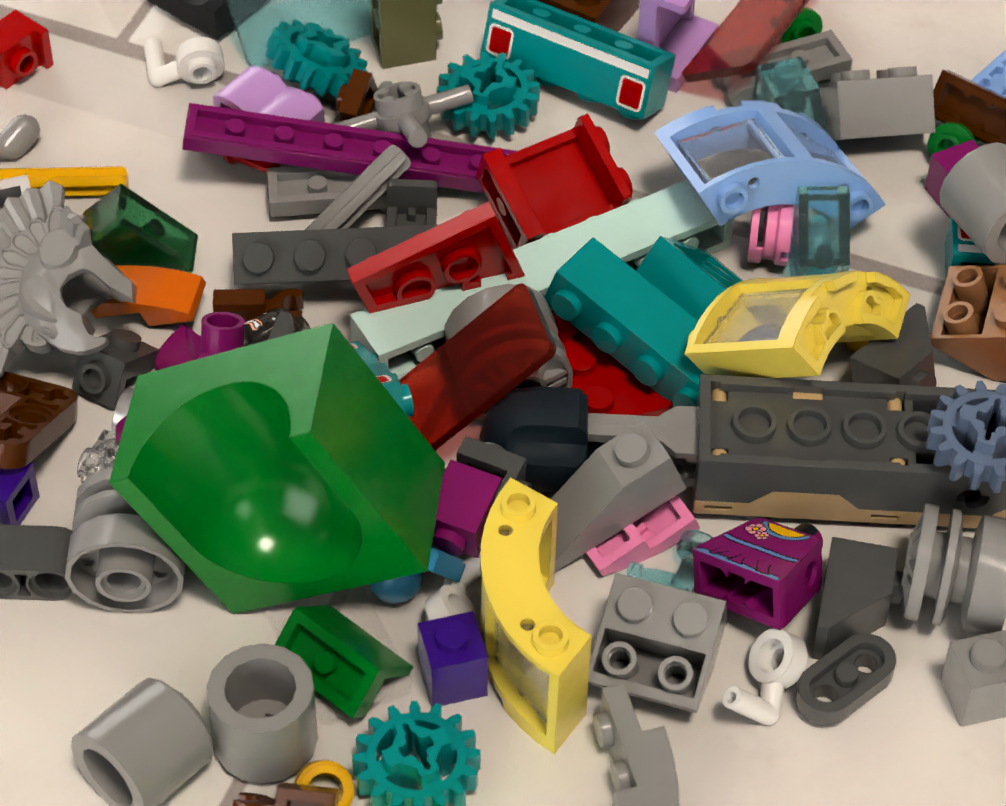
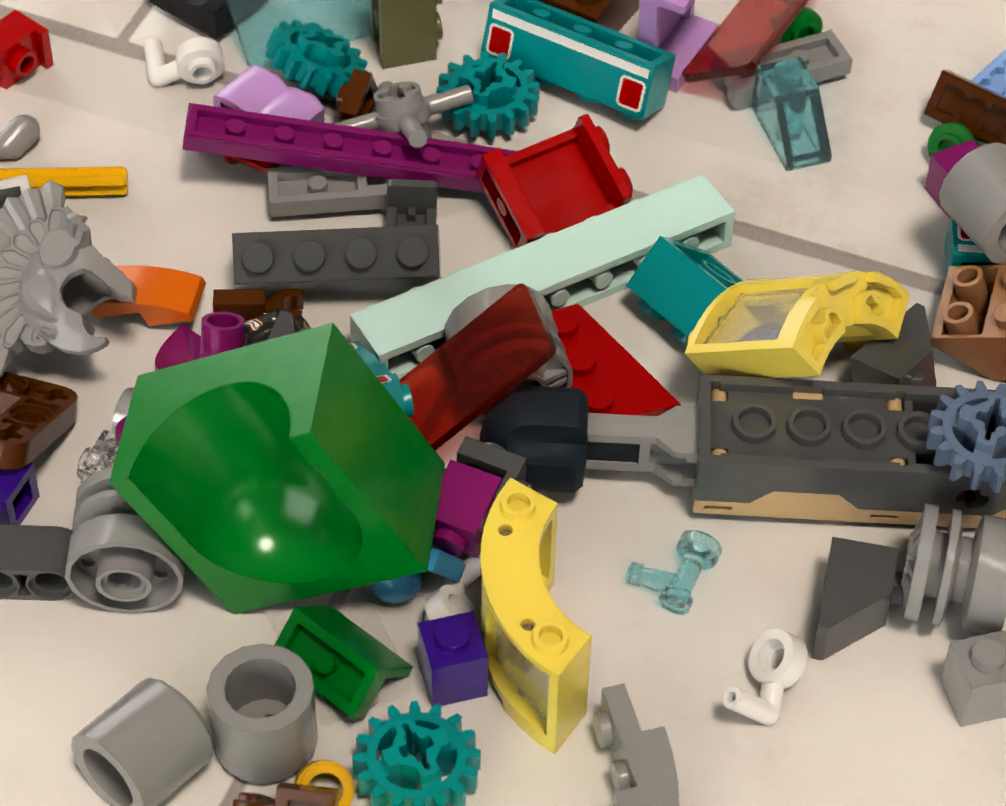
dark grey bracket [72,329,159,409] -> none
clear green slope [83,184,198,273] -> none
light grey axle [305,145,411,230] -> none
red wing [347,201,525,313] -> none
teal brick [544,237,704,407] -> none
light grey slope [551,419,687,572] -> none
bright pink slope [586,495,700,576] -> none
light grey slope [588,572,728,713] -> none
light blue window [654,101,886,233] -> none
magenta torso [693,518,823,630] -> none
bright pink wheel [747,205,794,266] -> none
clear light blue slope [788,186,850,277] -> none
dark grey plate [796,633,896,725] -> none
light grey slope [817,66,936,140] -> none

